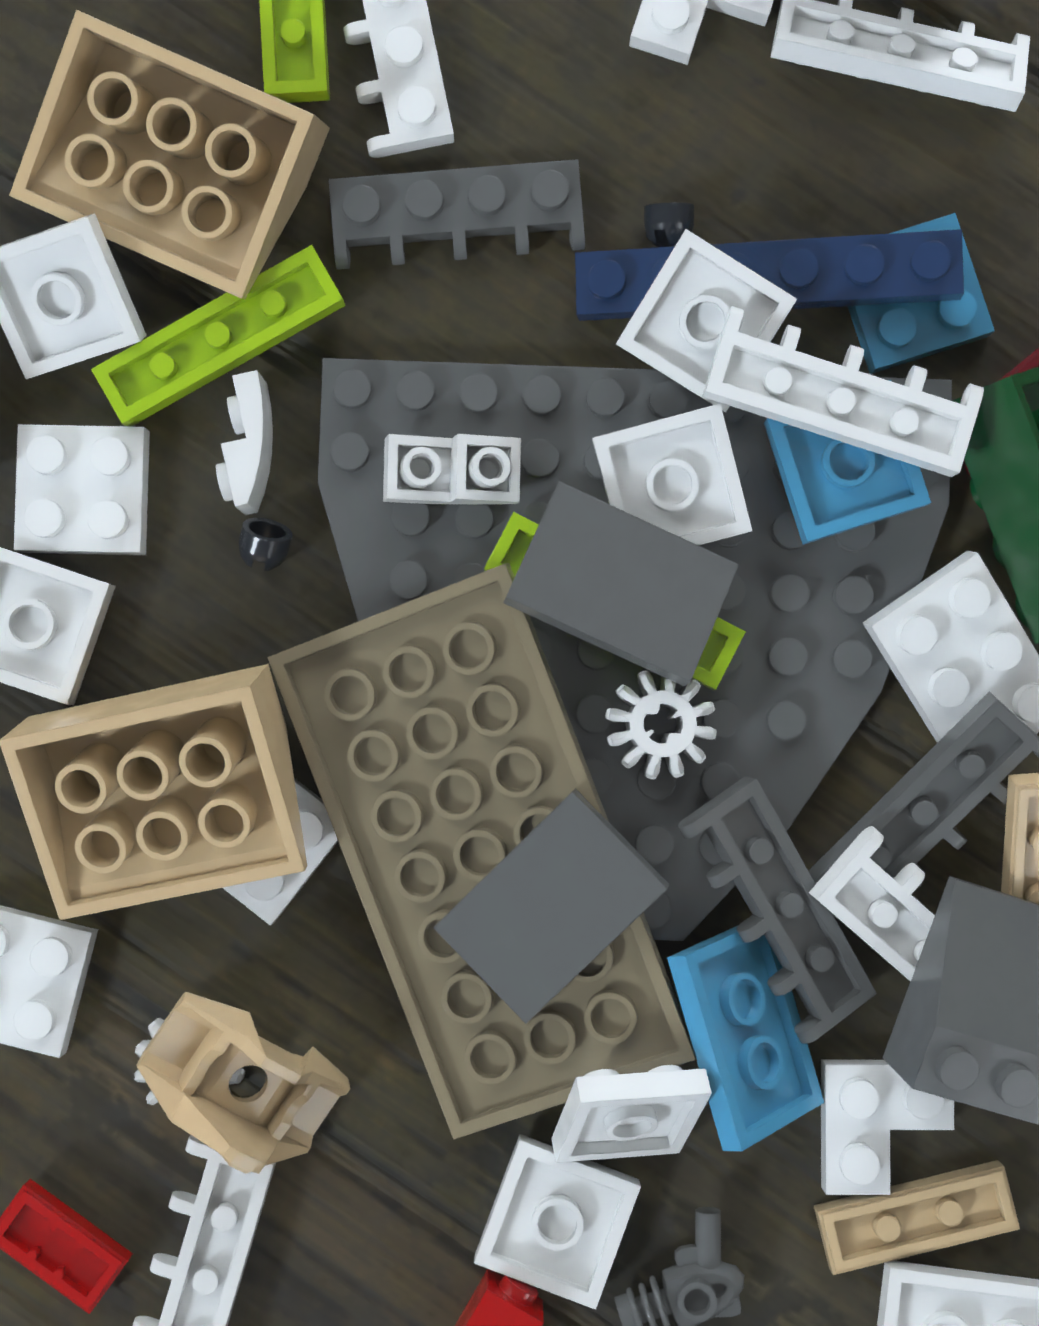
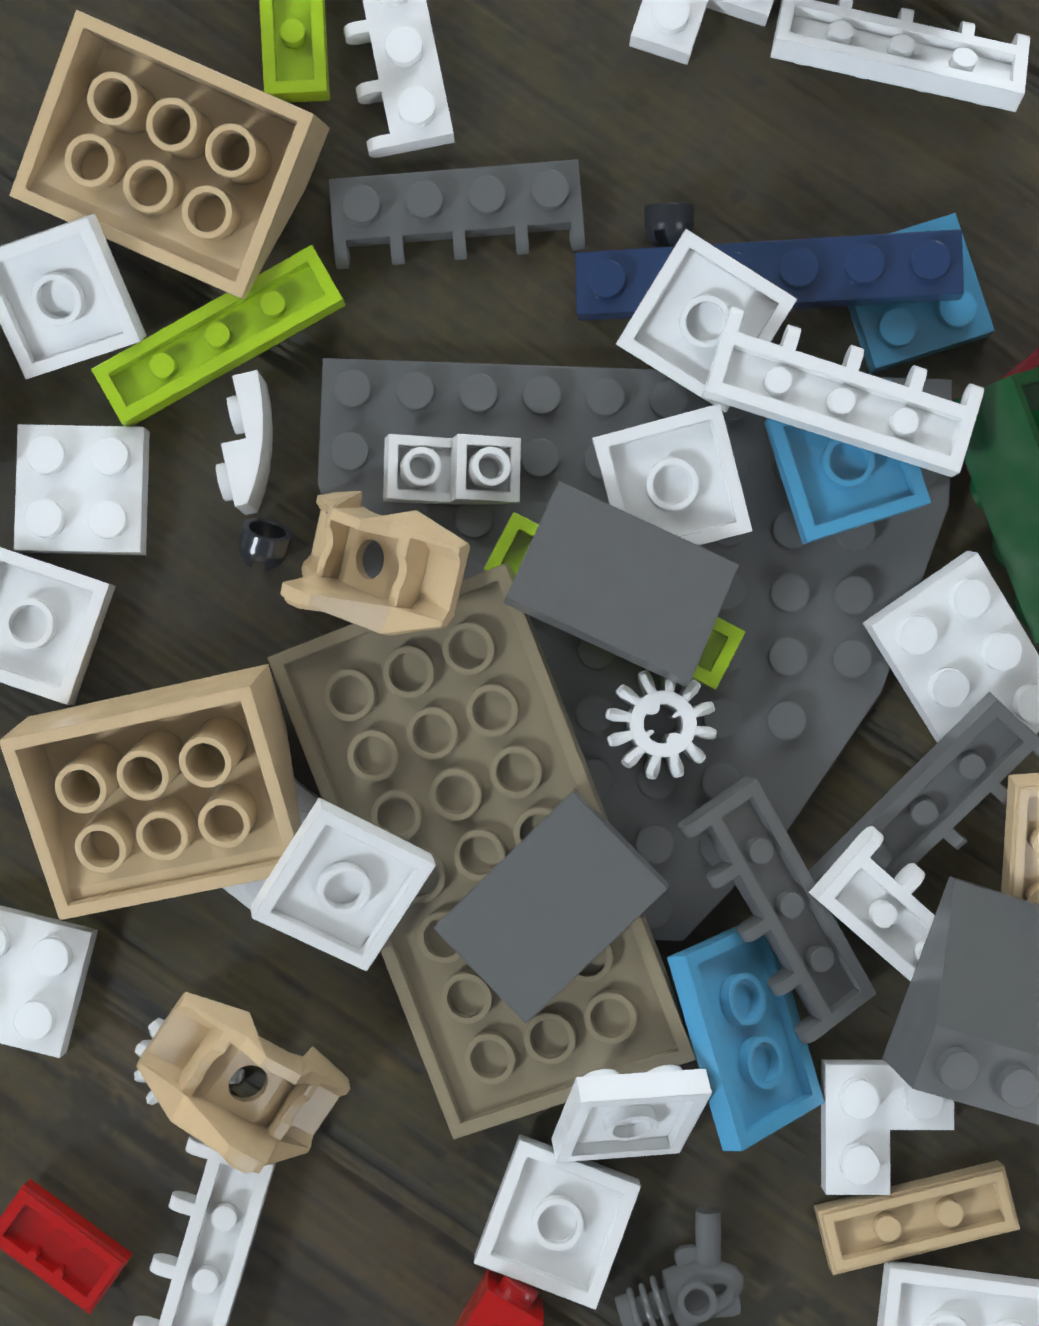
none -> white plate [250,798,436,971]
none -> tan piece [280,491,470,636]

